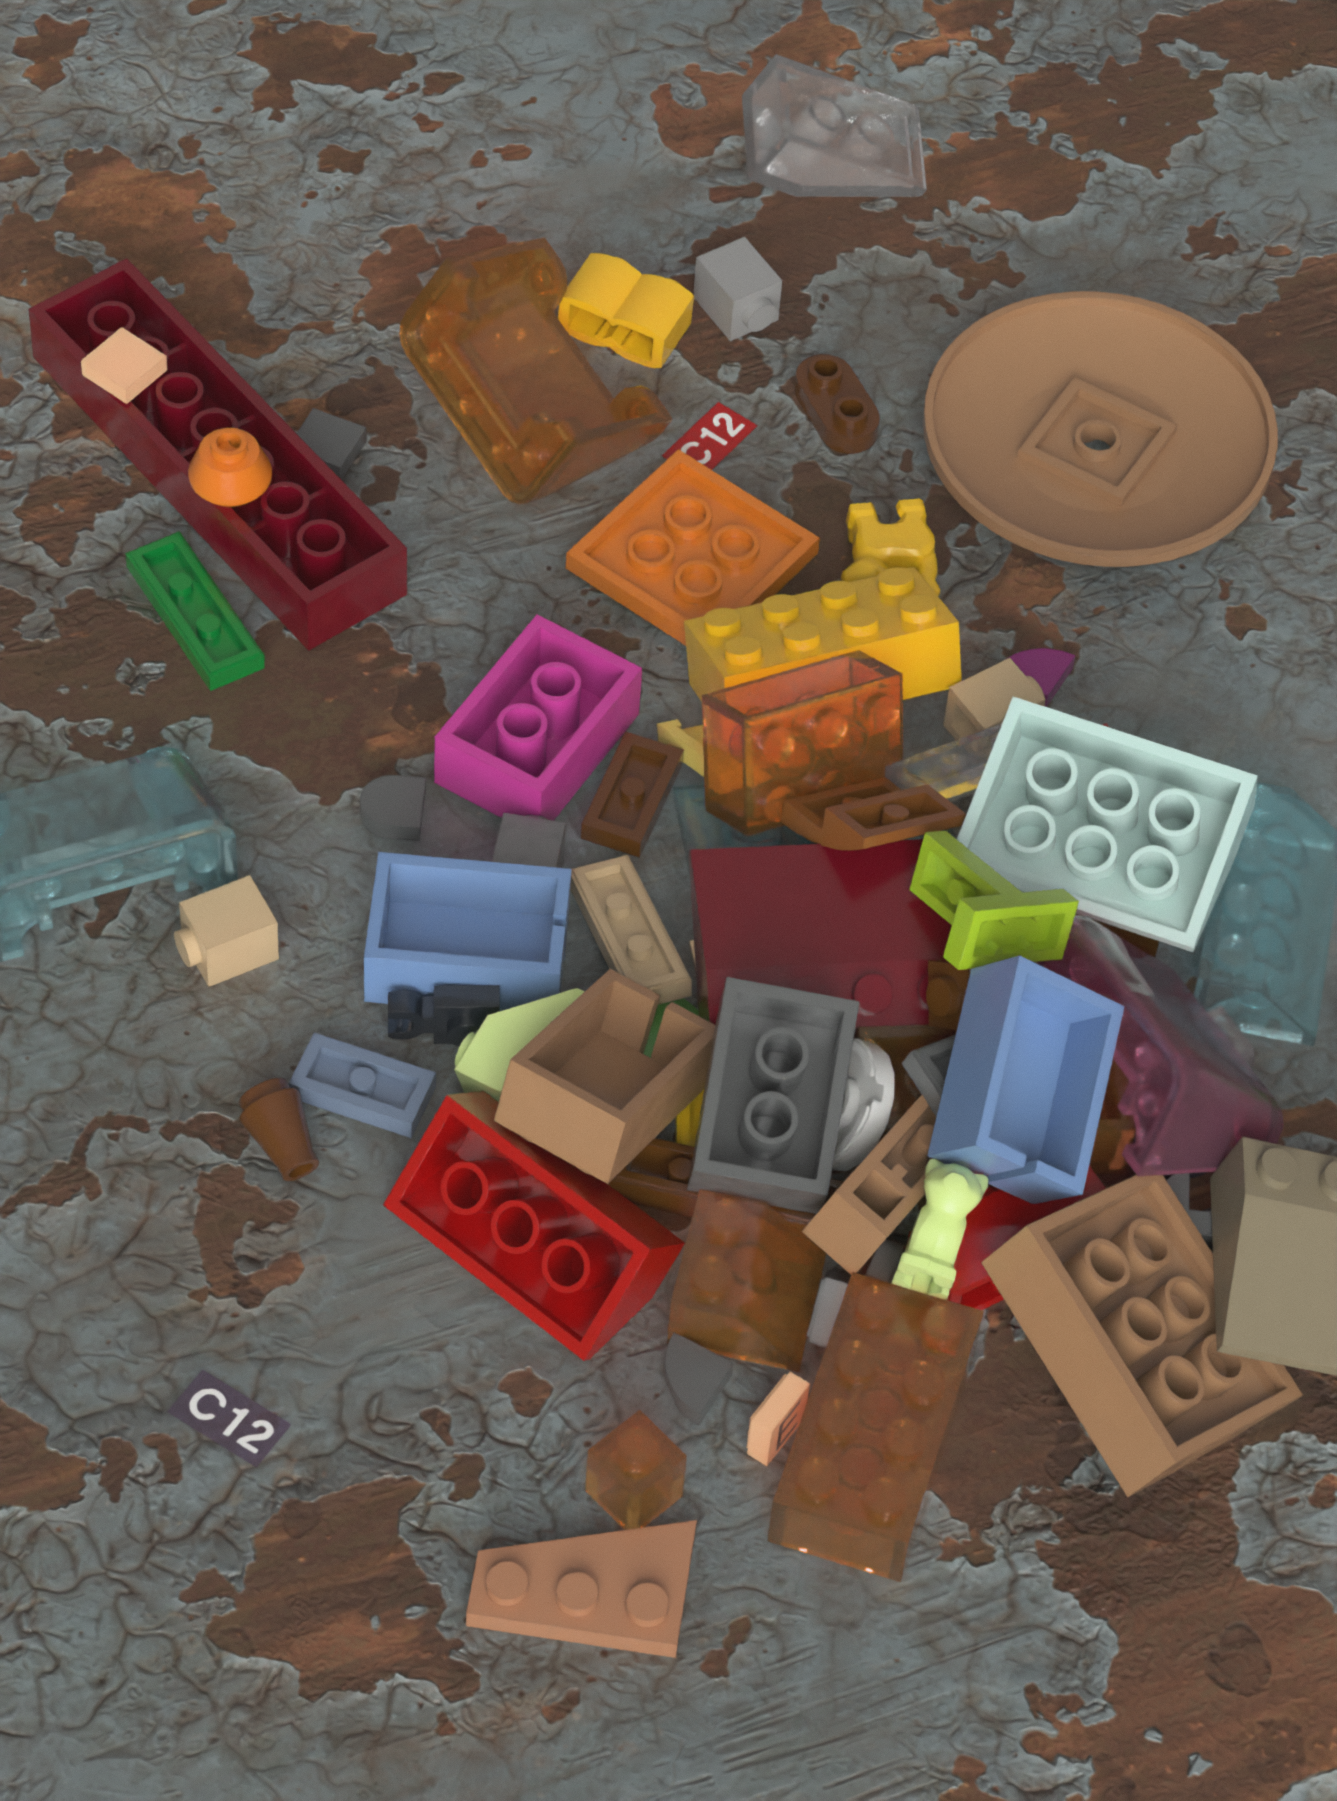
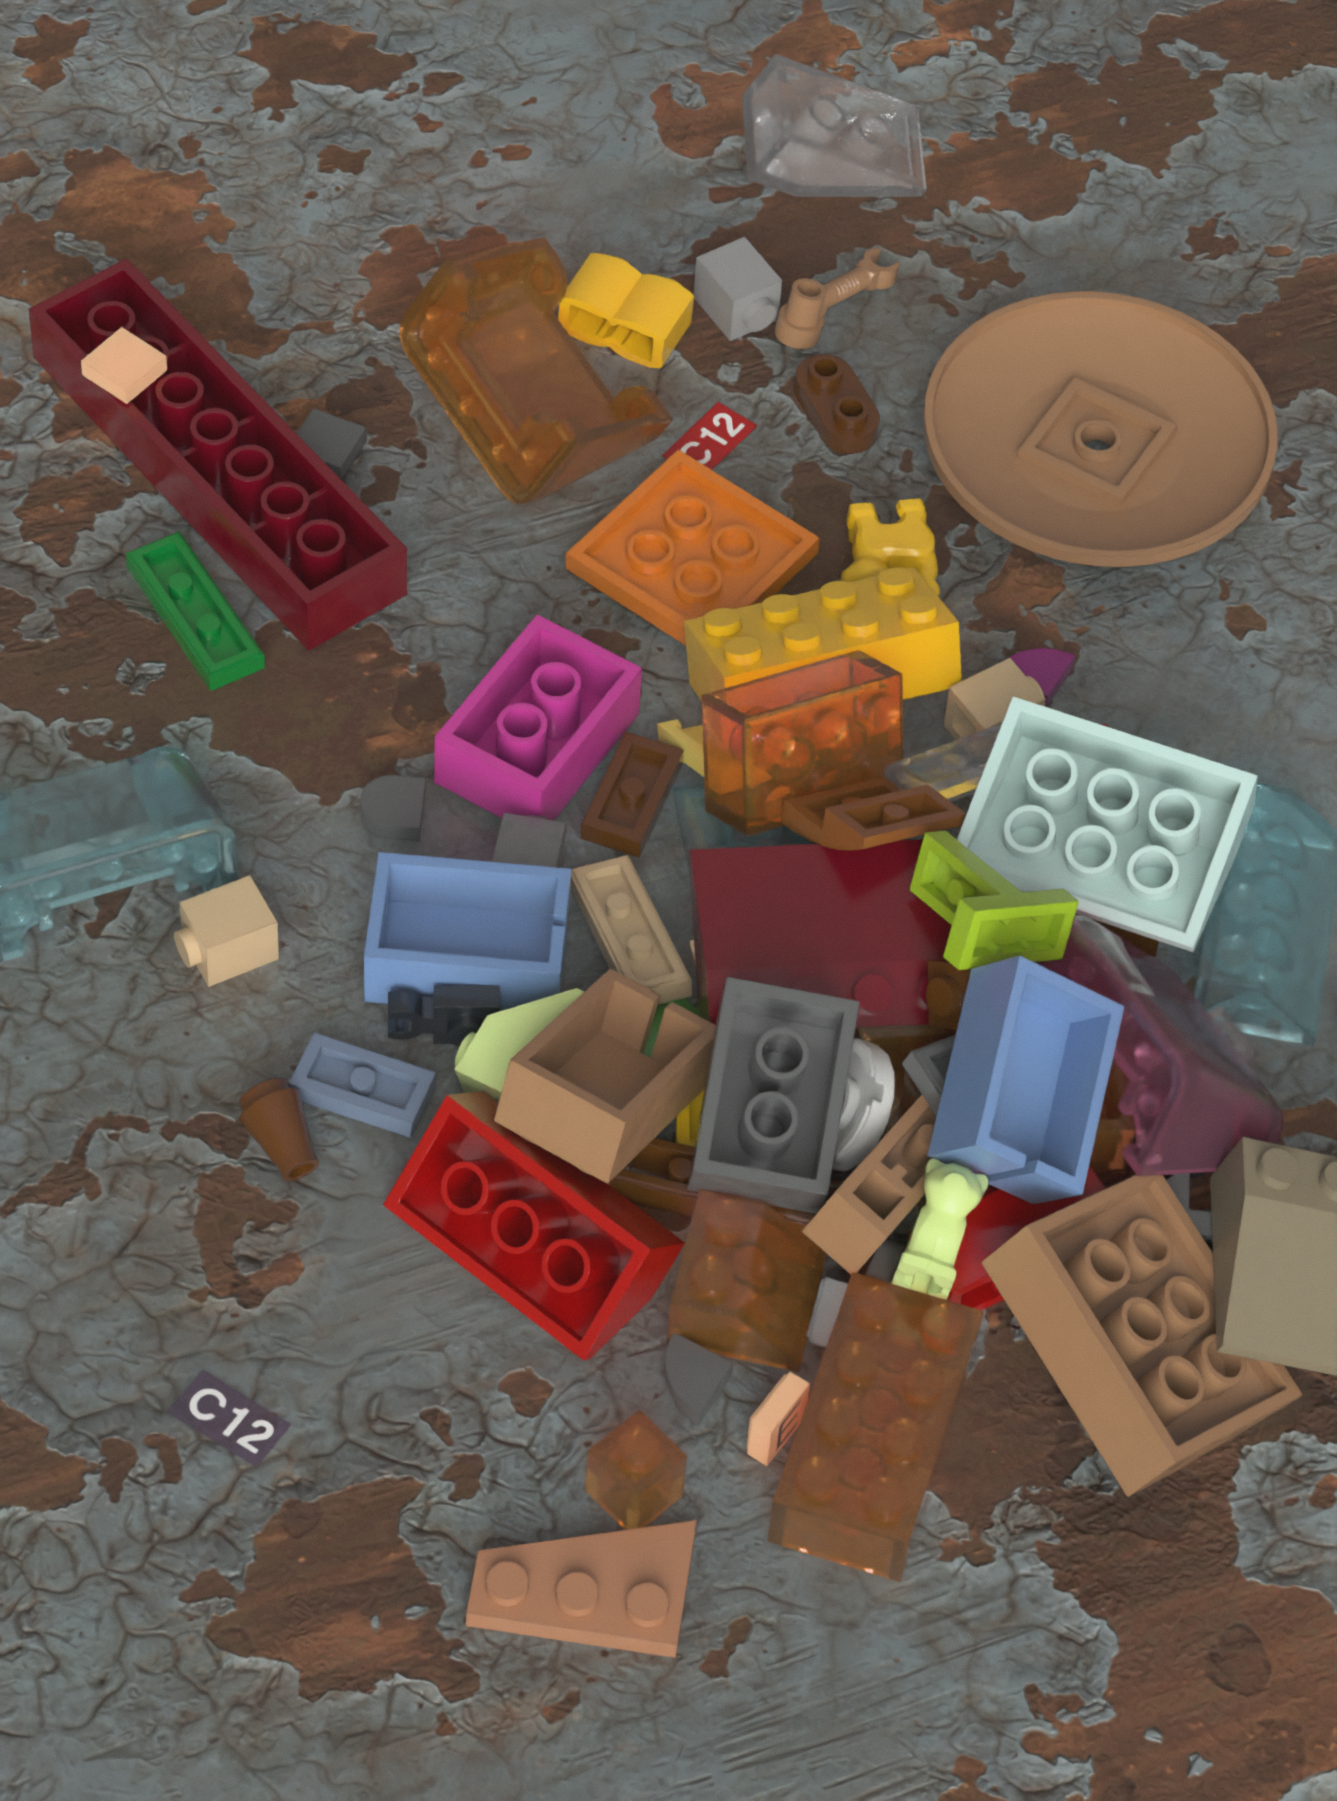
orange cone [188,428,272,507] -> none
none -> medium nougat brick [774,248,900,349]

